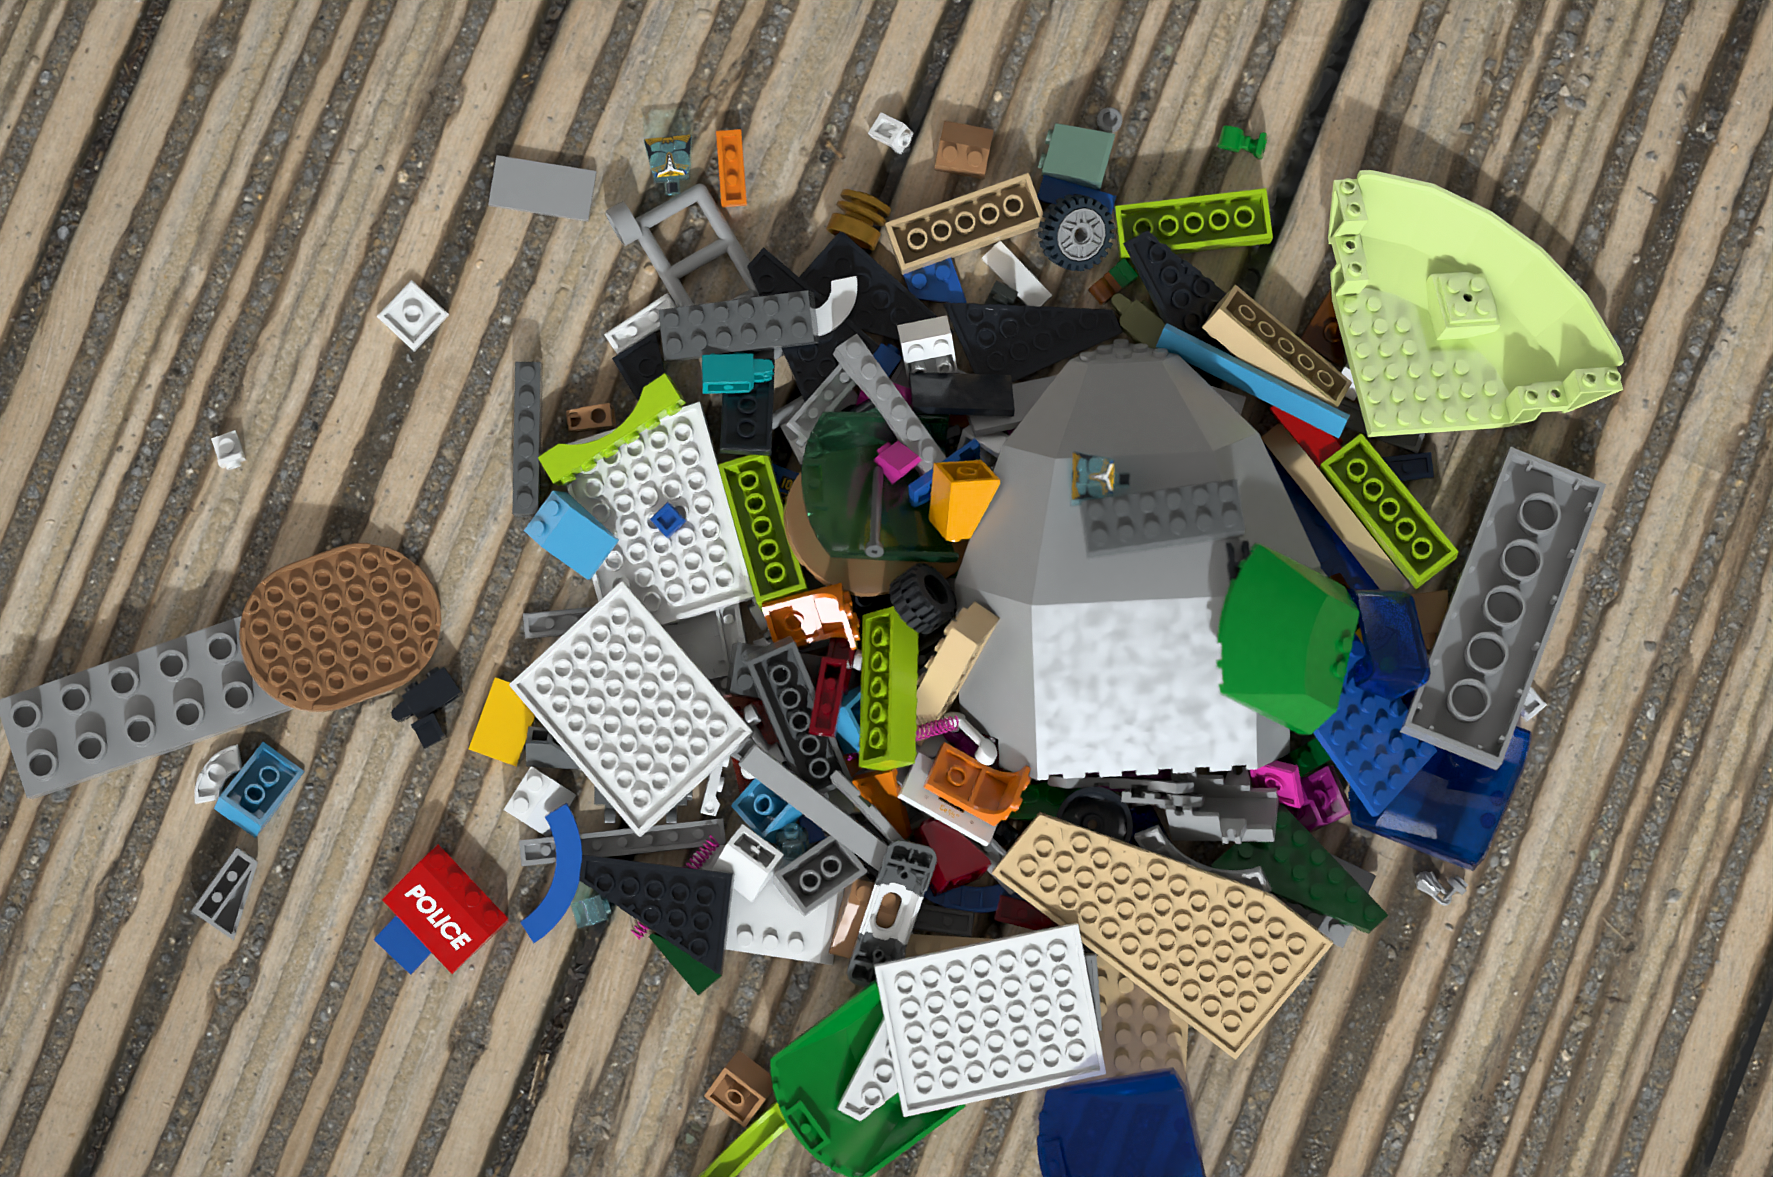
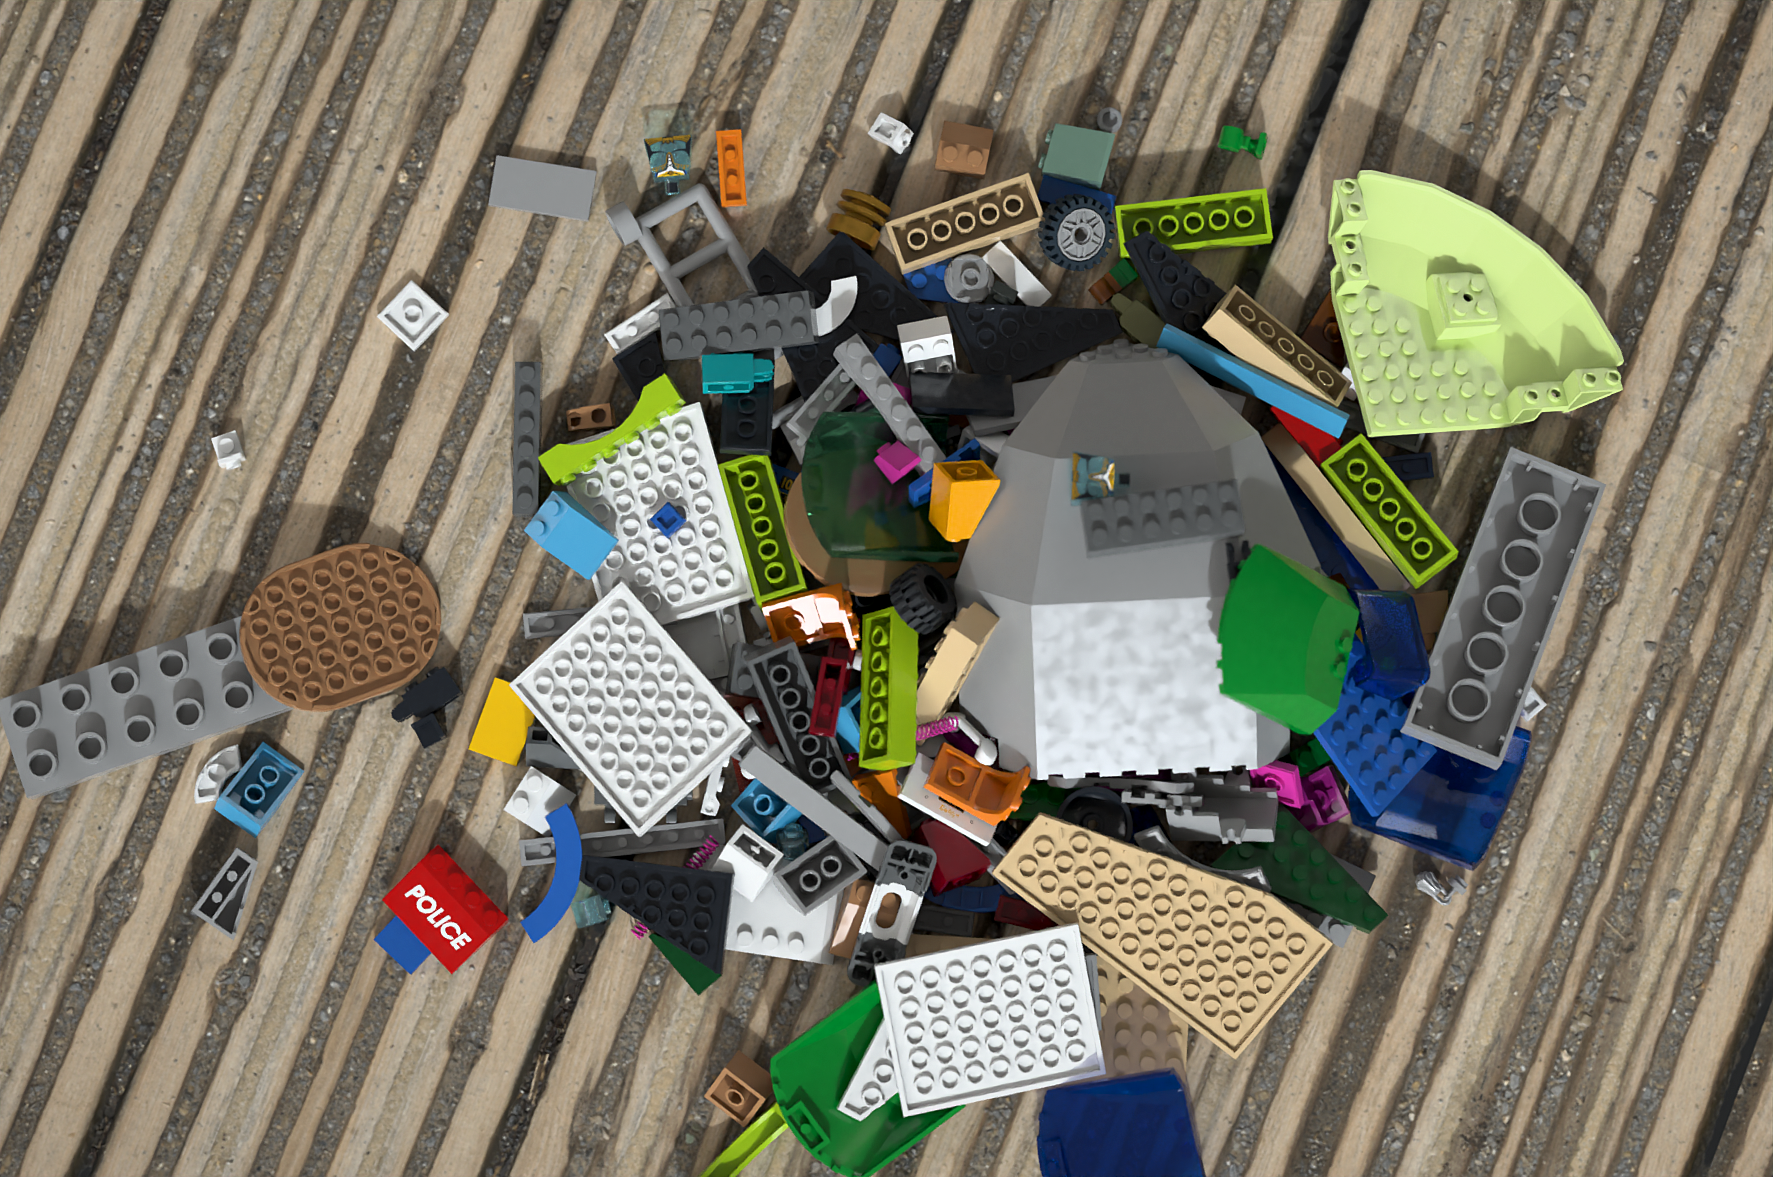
dark grey bar [865,466,884,558] -> none
none -> light grey tile [944,253,994,303]

